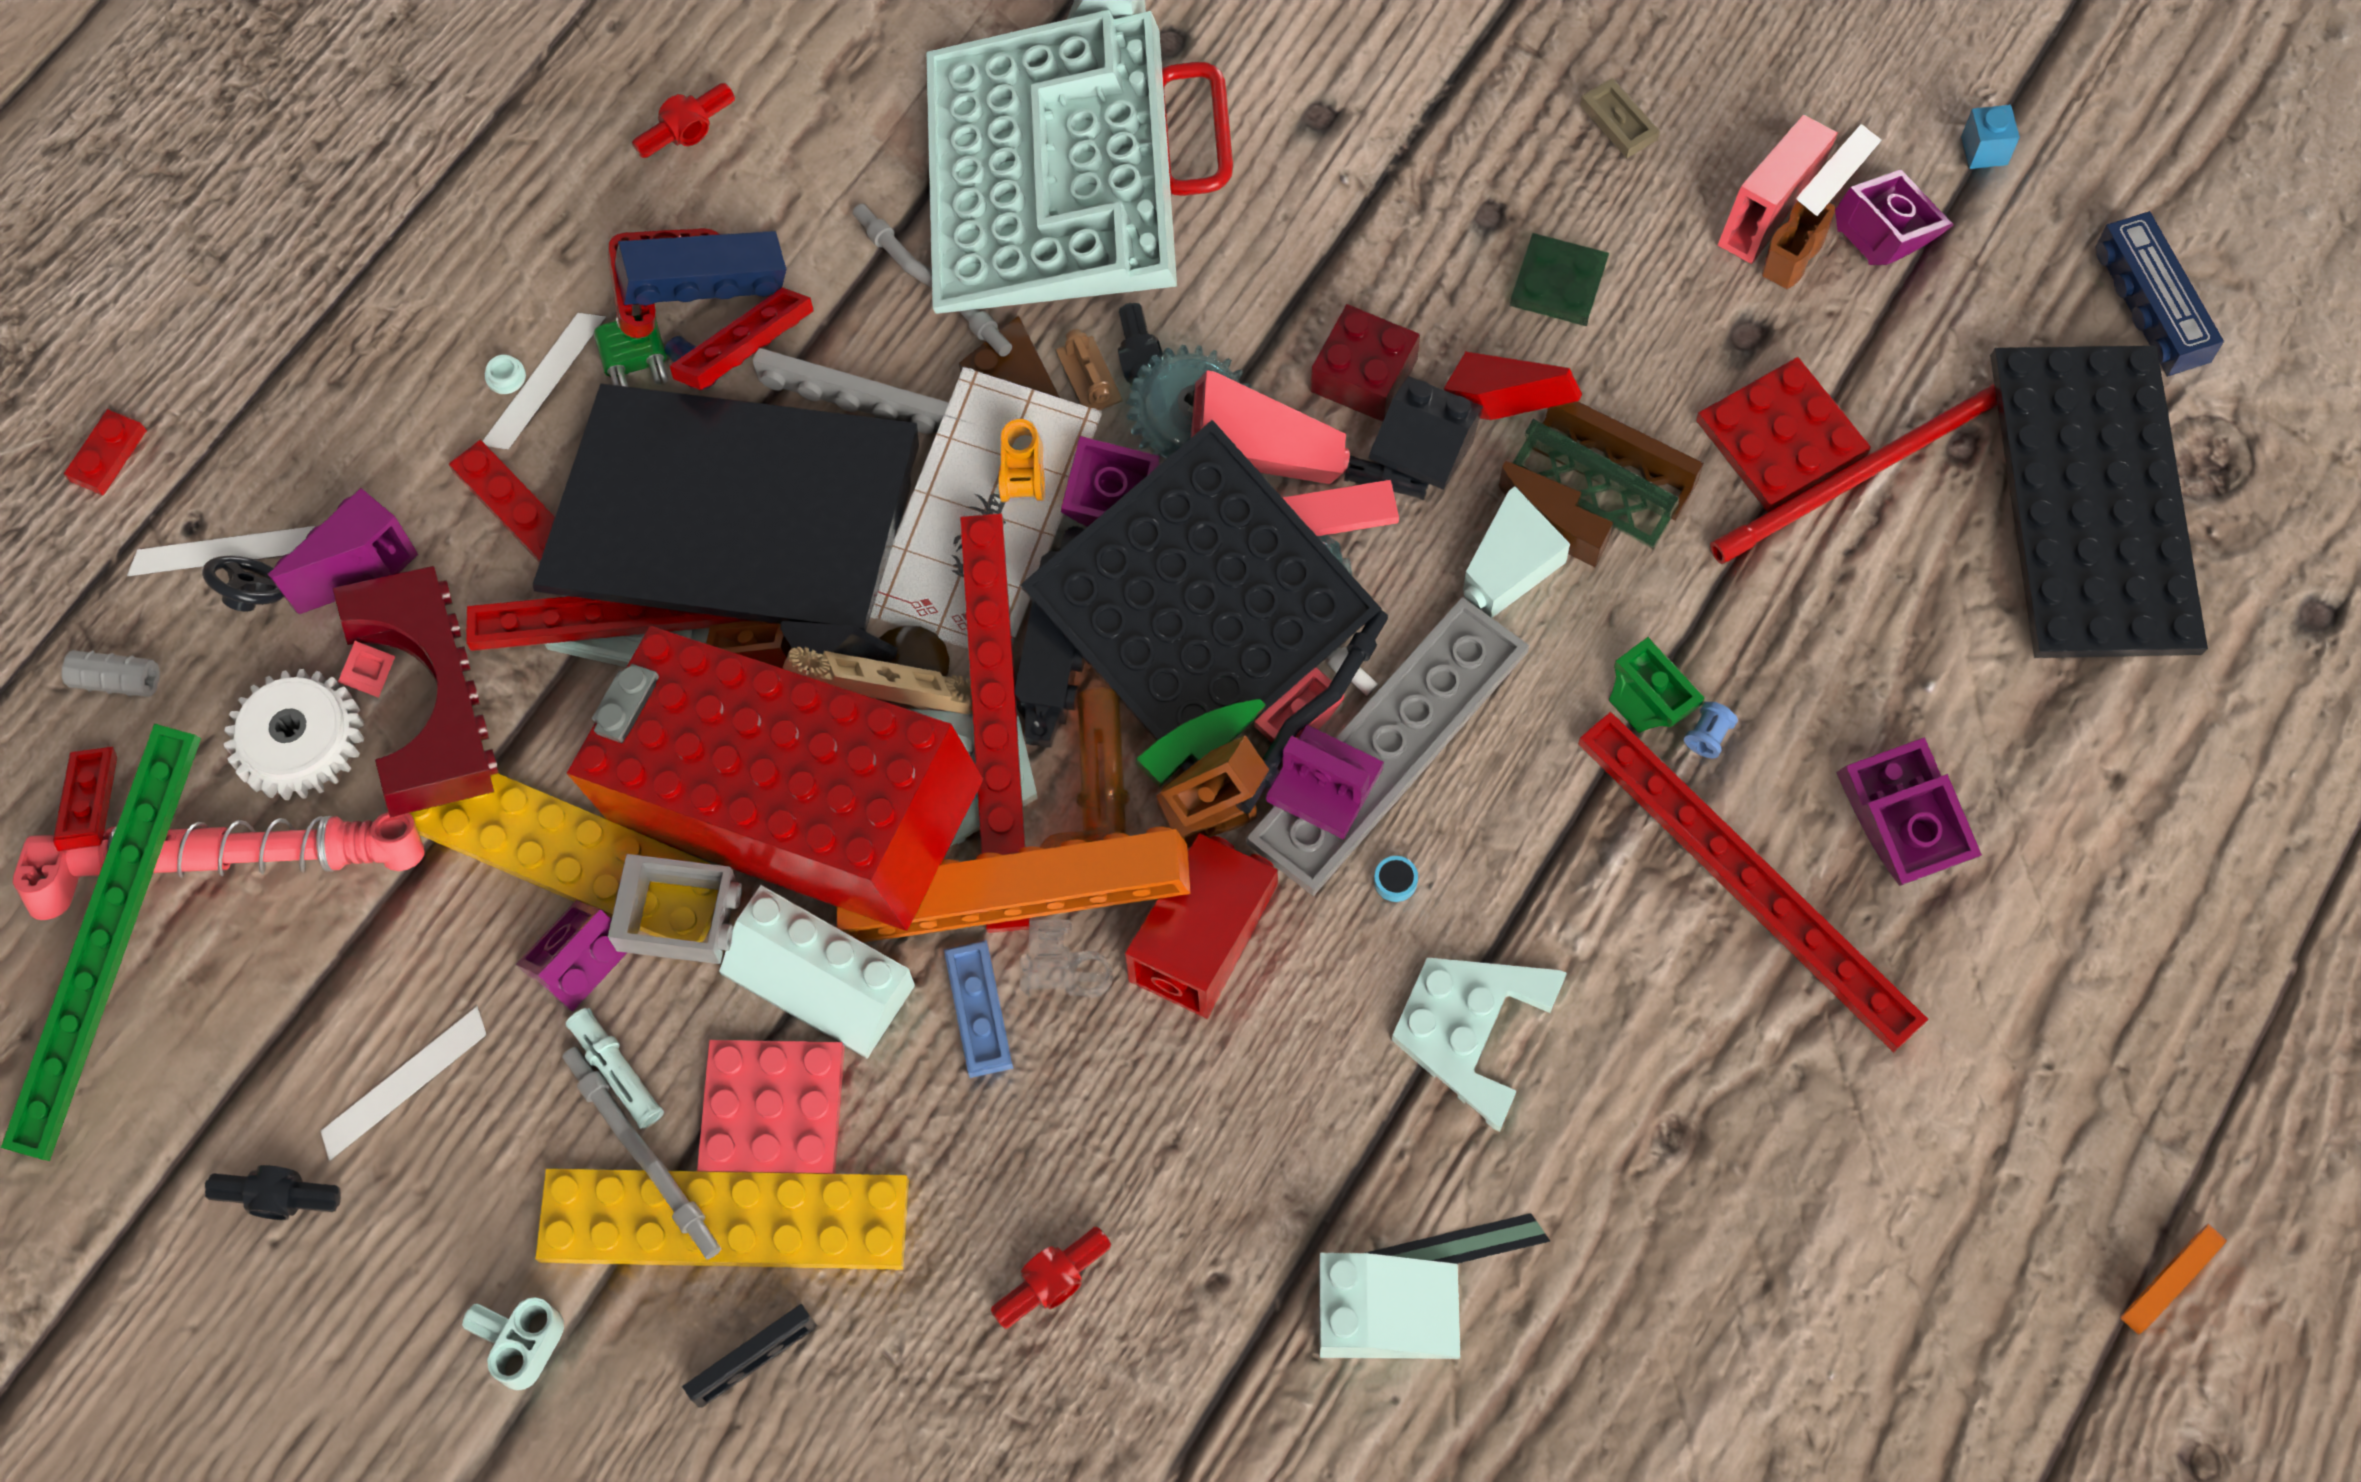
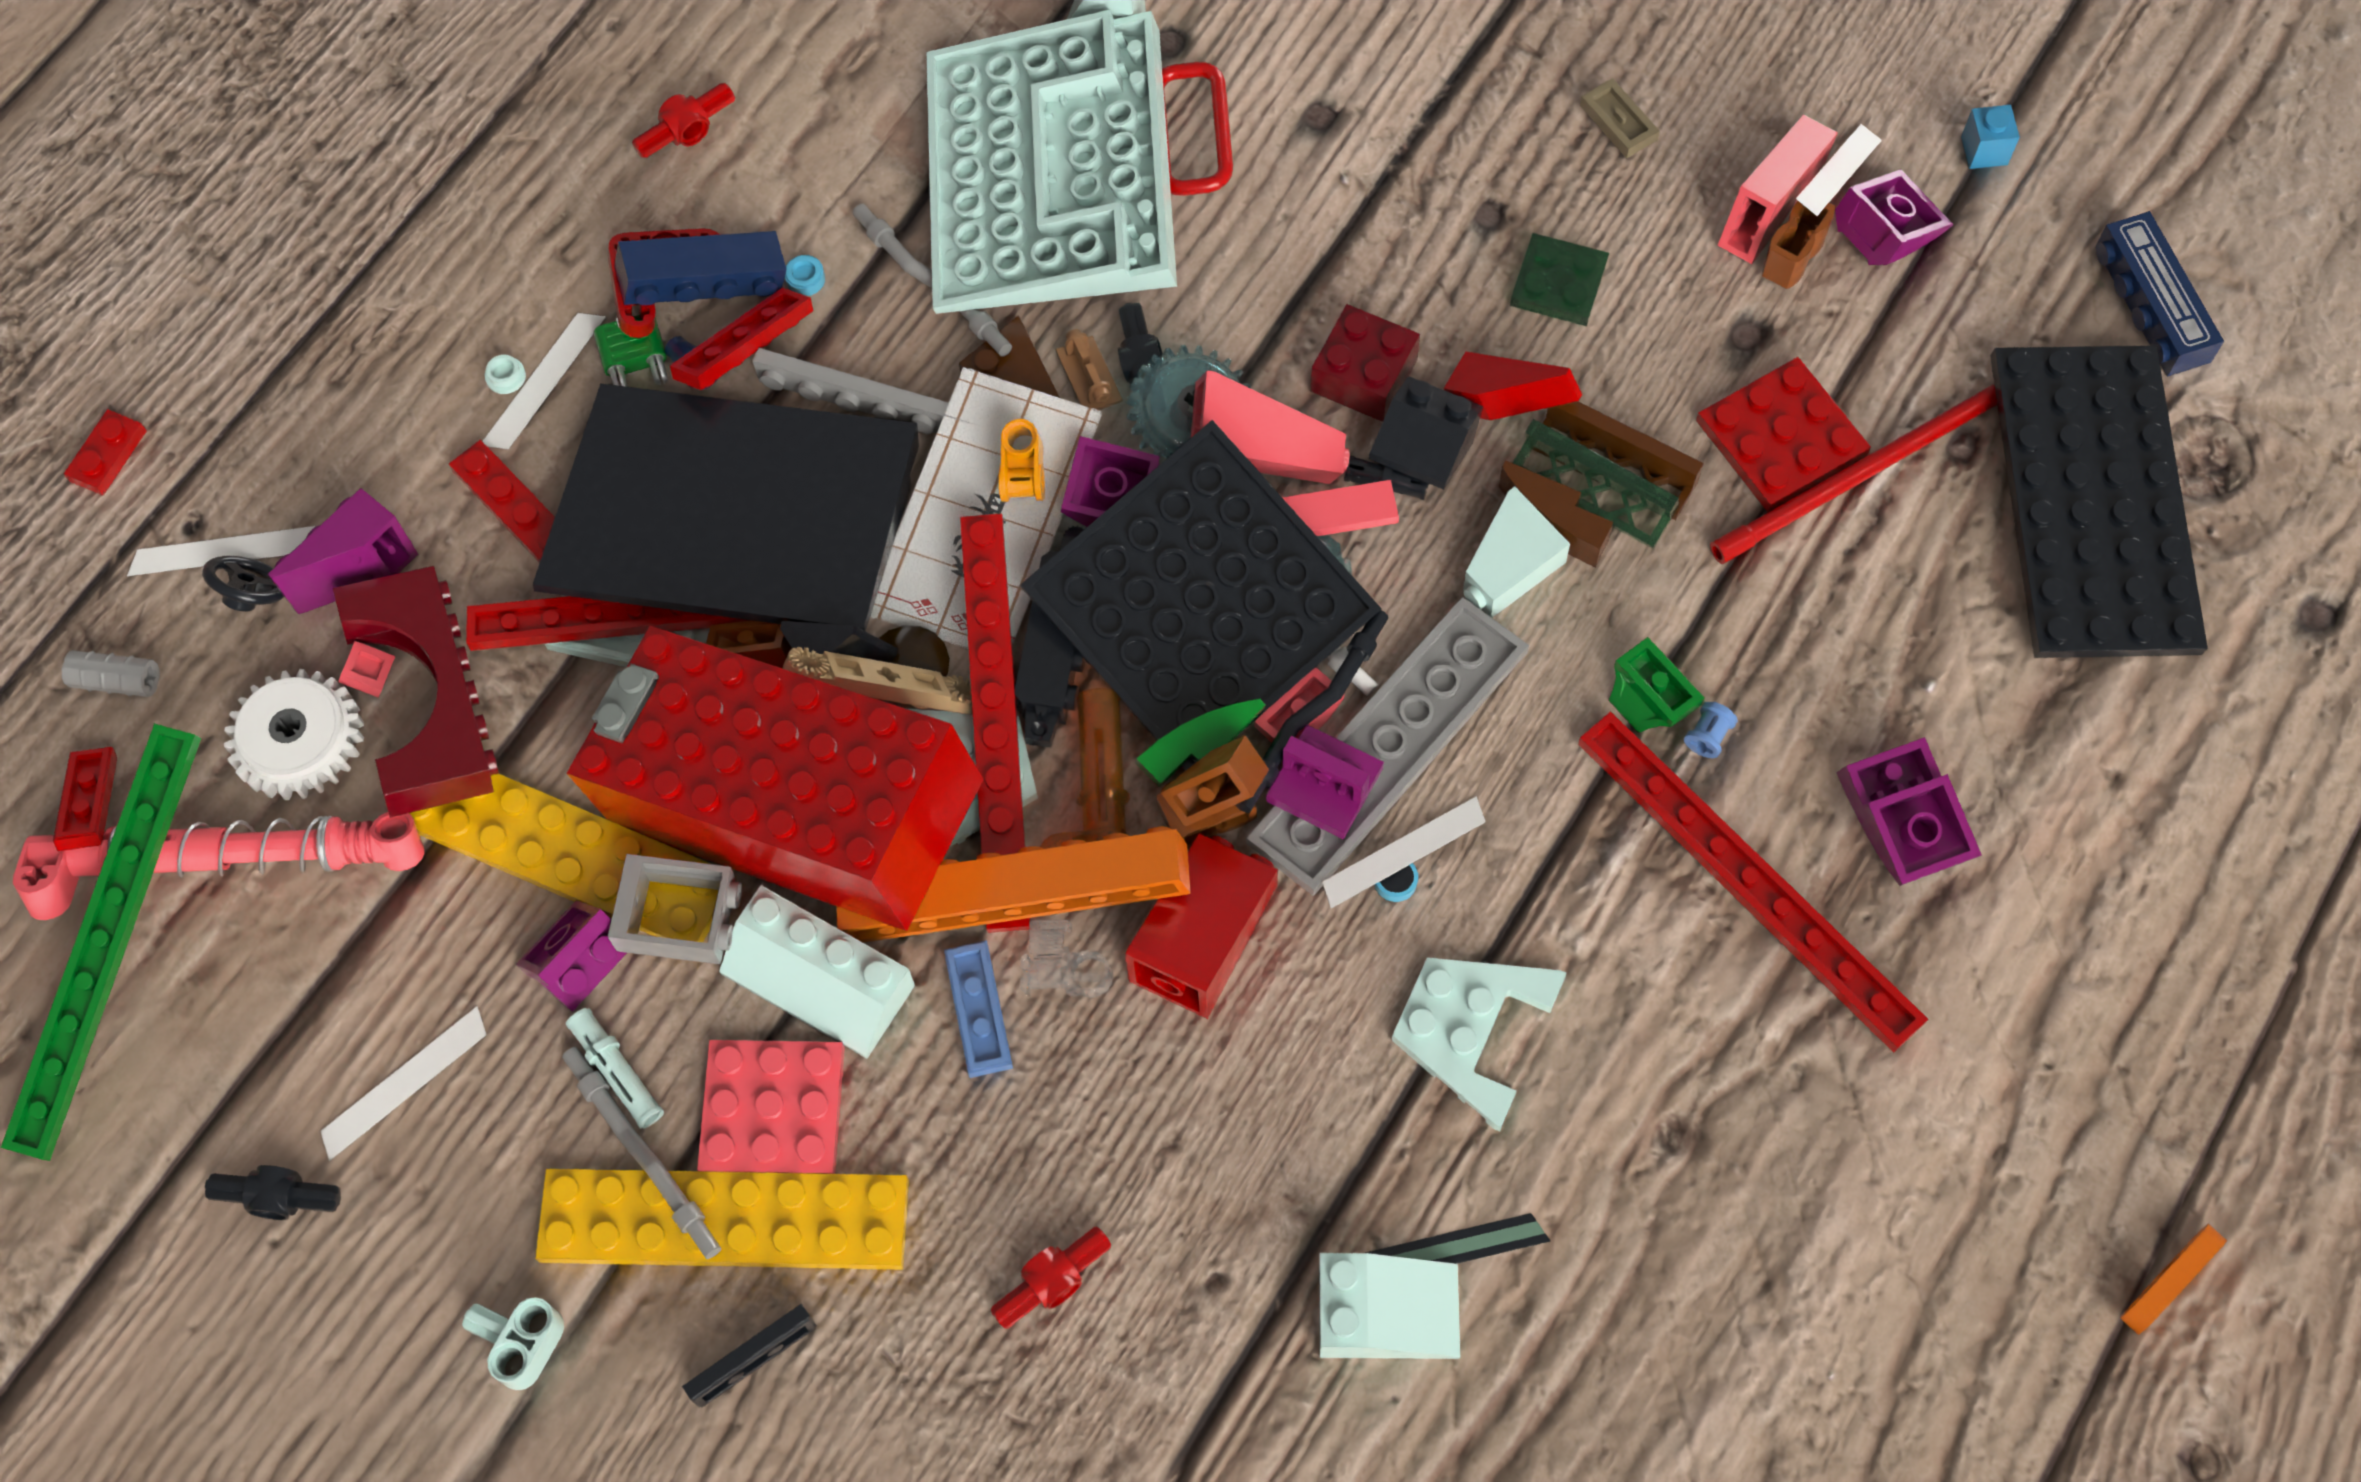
none -> medium azure tile [785,255,825,296]
none -> white sticker [1322,796,1486,908]

